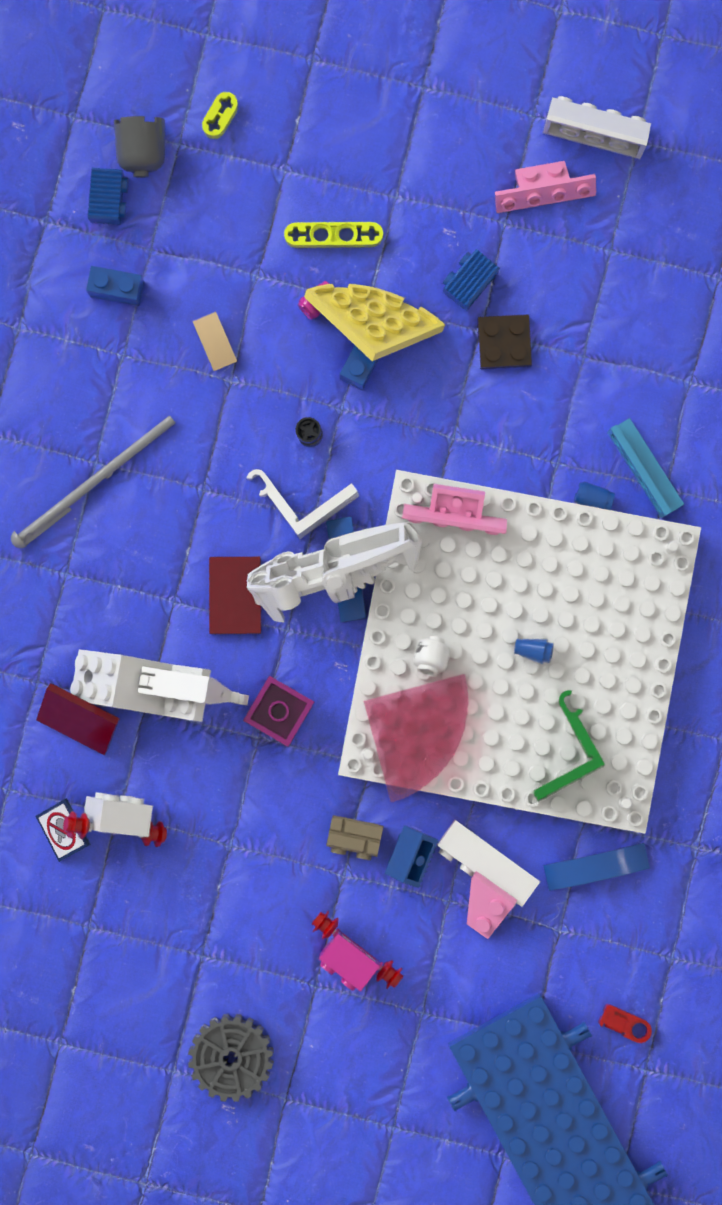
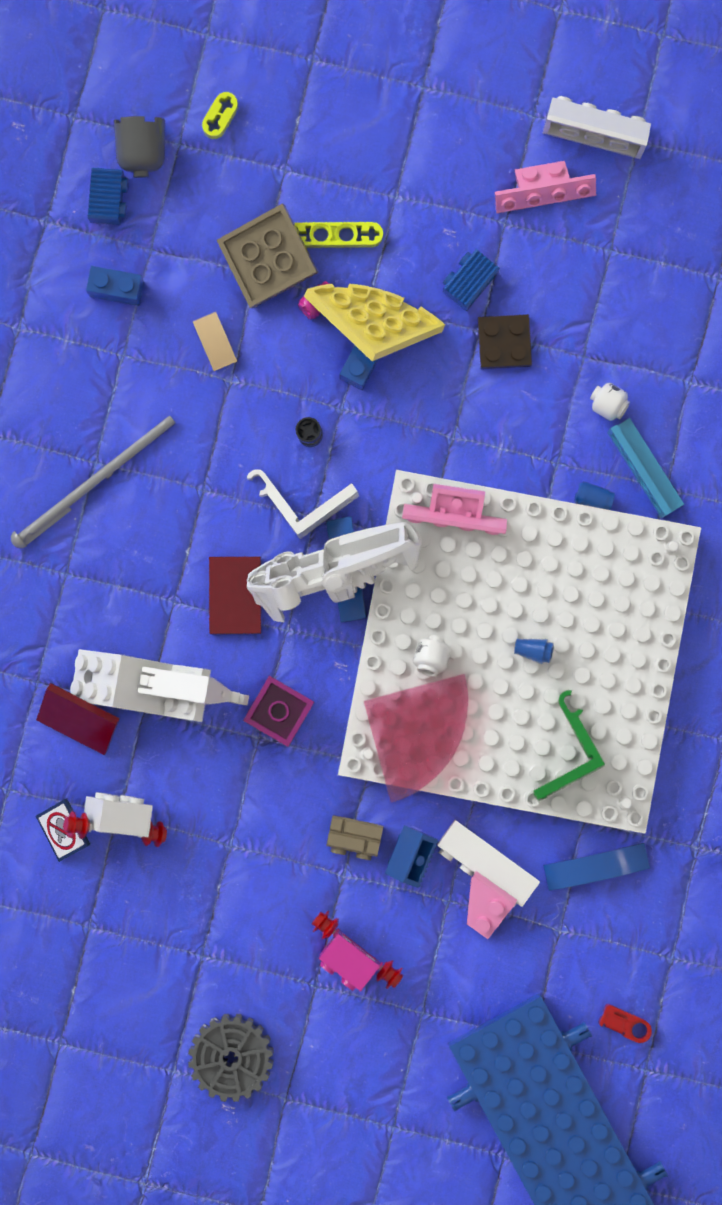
none -> dark tan plate [217,203,319,309]
none -> white head [590,383,630,421]

